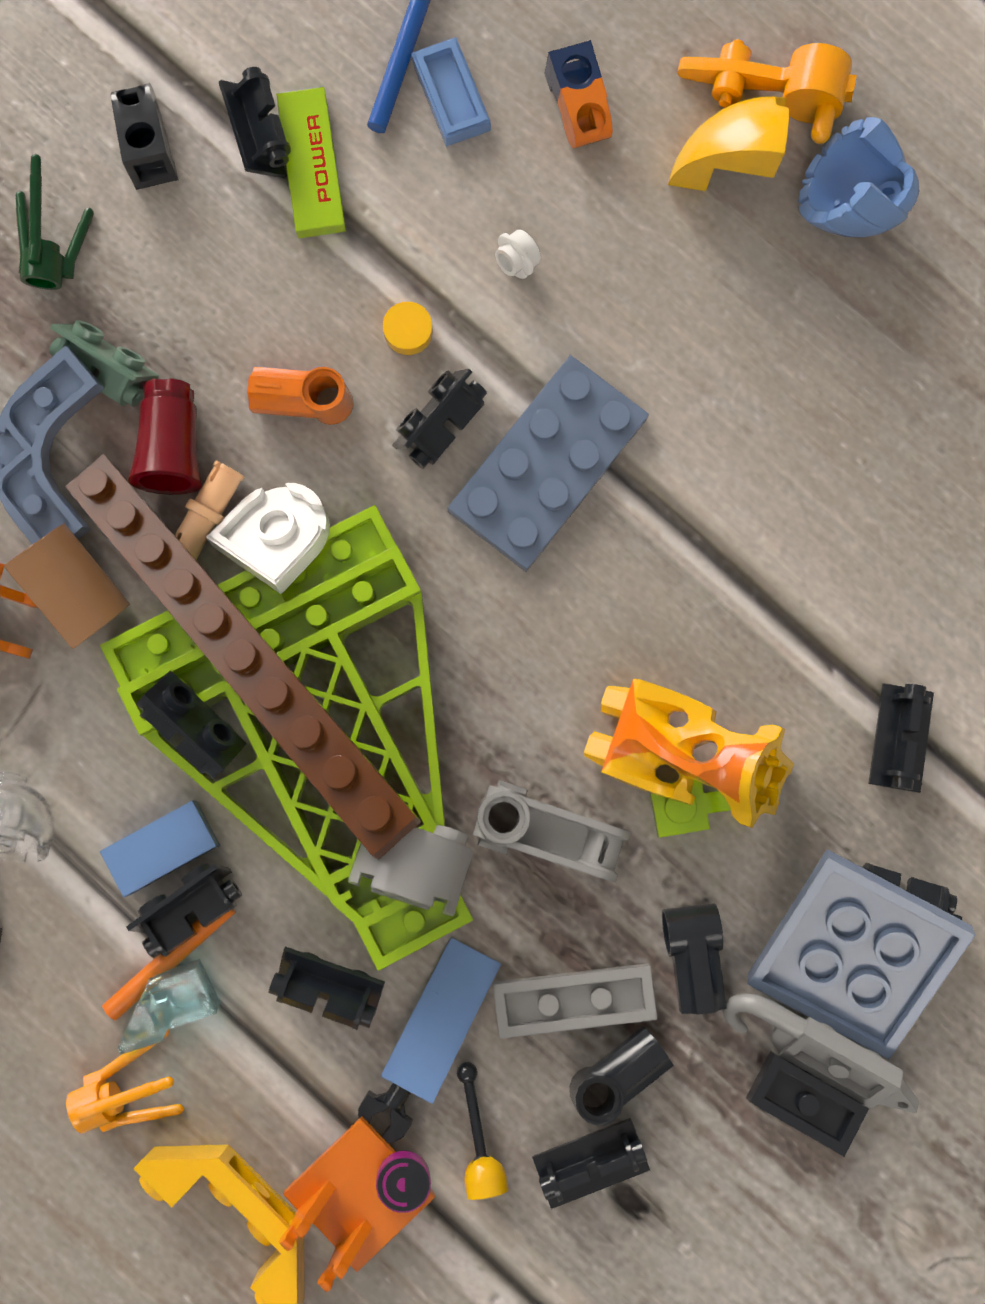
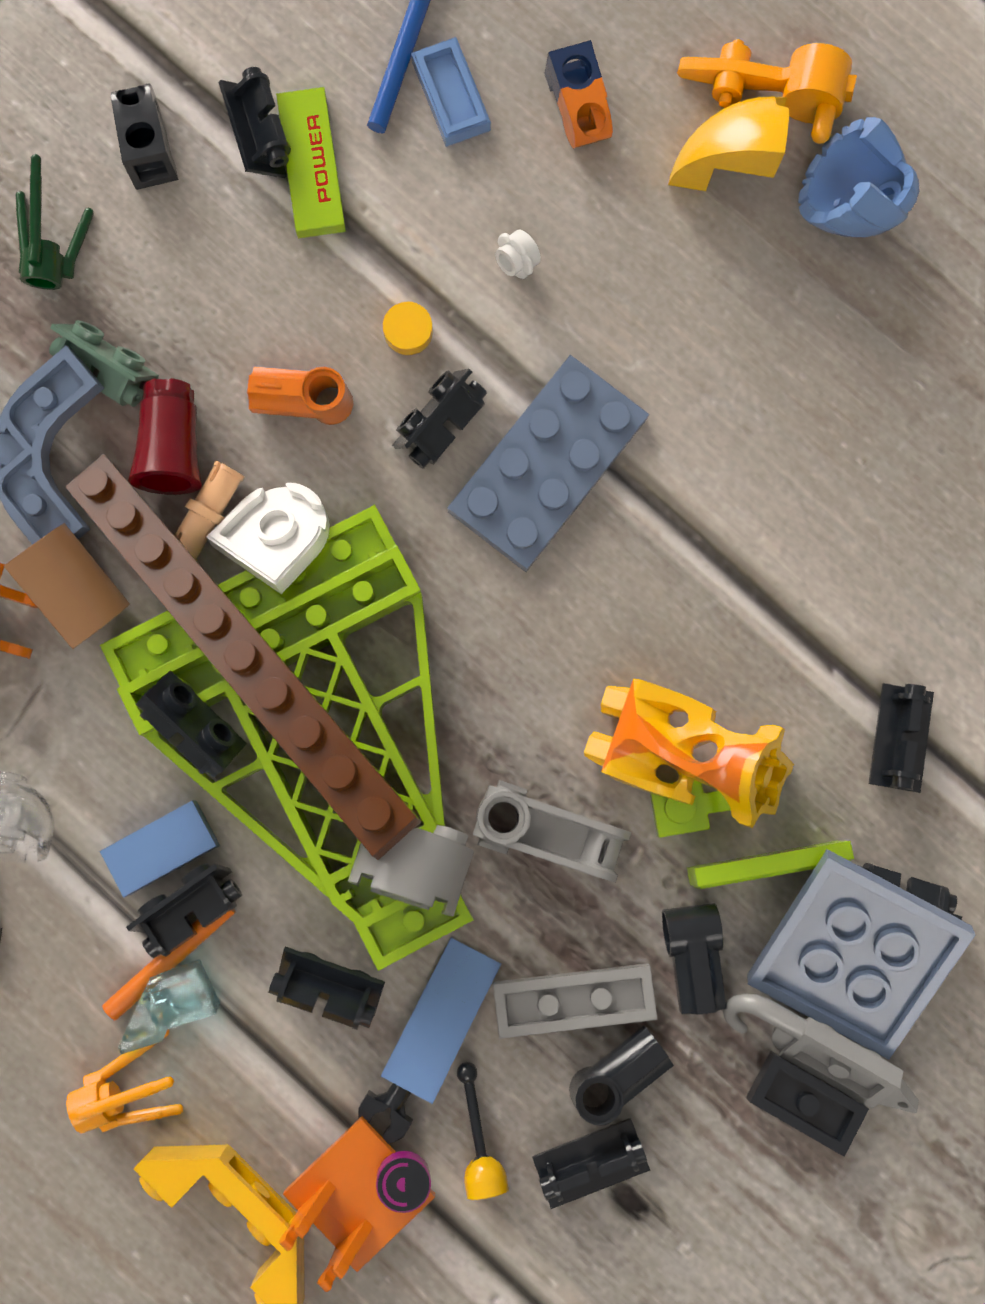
none -> lime tile [686,840,854,889]

